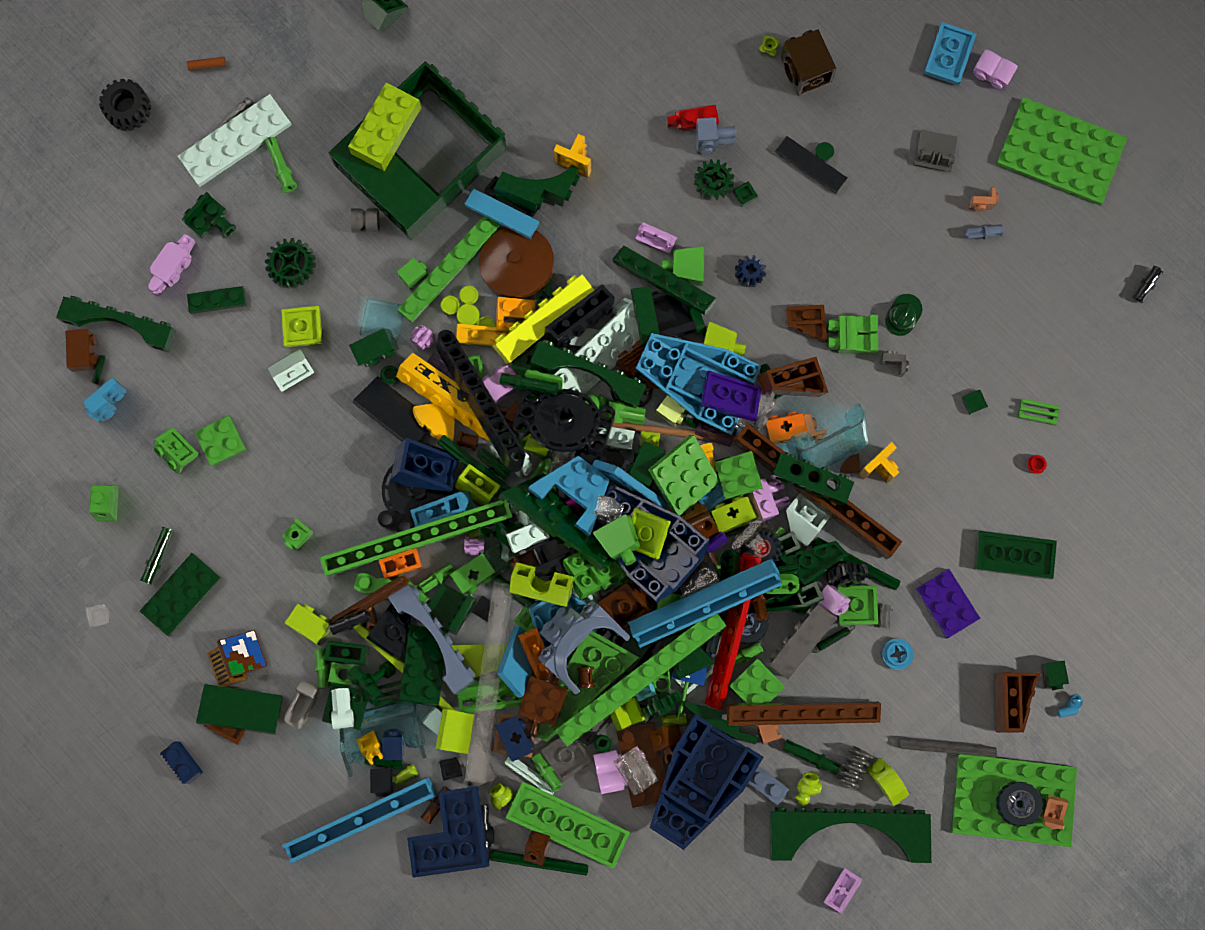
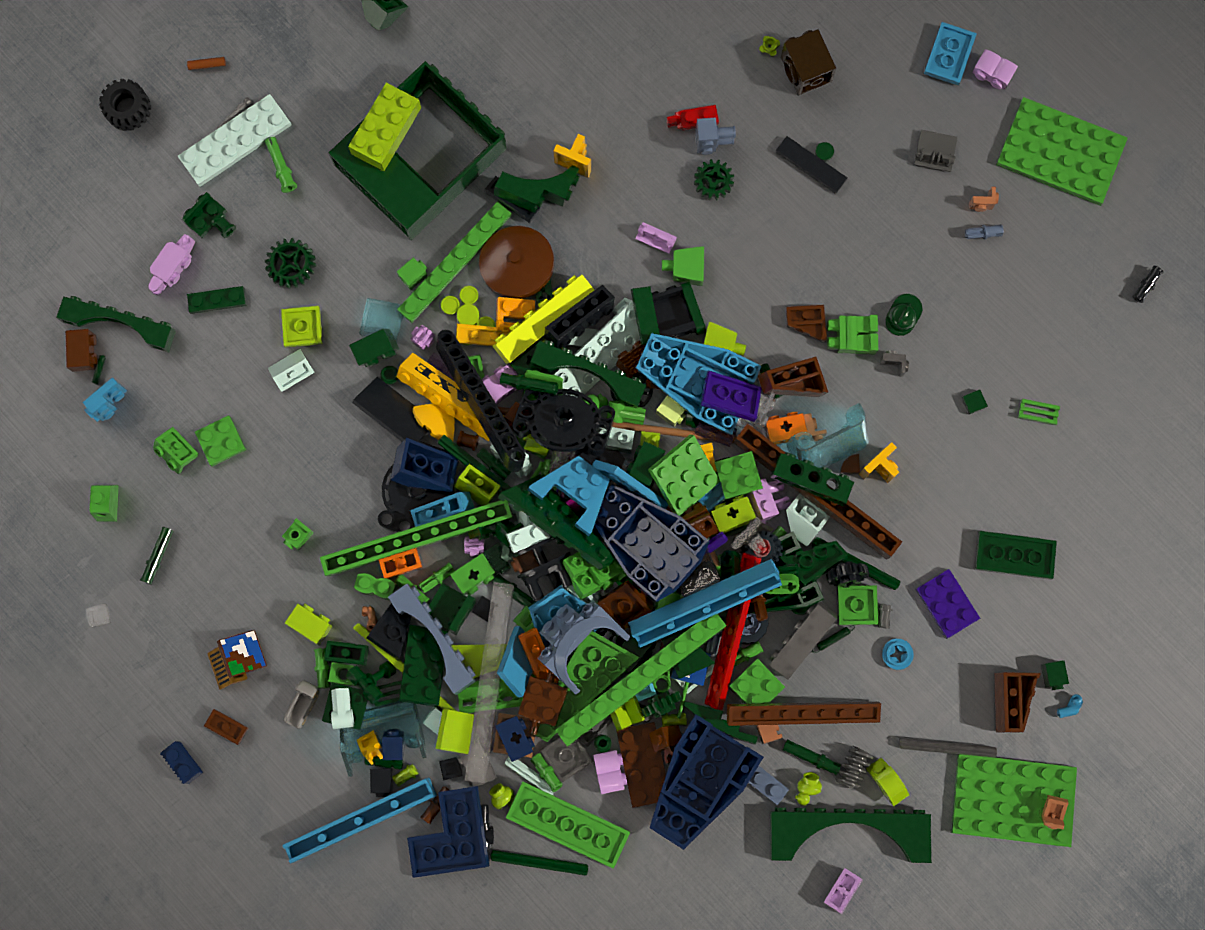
dark green plate [139,553,222,637] -> none
dark green tile [196,684,283,735] -> none
black pin [329,609,370,635] -> none
reddish brown axle [330,575,409,623] -> none
flat silver wheel [350,208,380,233] -> none
dark azure tile [464,189,539,239] -> none
lime arch [509,562,574,607] -> none
reddish brown brick [524,830,550,866] -> none
reddish brown bush [577,666,594,688] -> none
bright green torso [593,514,640,566] -> none
clear brick [594,495,624,522] -> none
dark green plate [613,245,716,315] -> none
clear brick [613,746,658,796] -> none
lime tile [632,508,671,559] -> none
dark green tile [732,181,758,207] -> none
dark blue gear [735,255,766,287] -> none
lavender brick [819,584,851,615] -> none
black wheel [996,782,1043,826] -> none
red plate [1027,455,1047,474] -> none

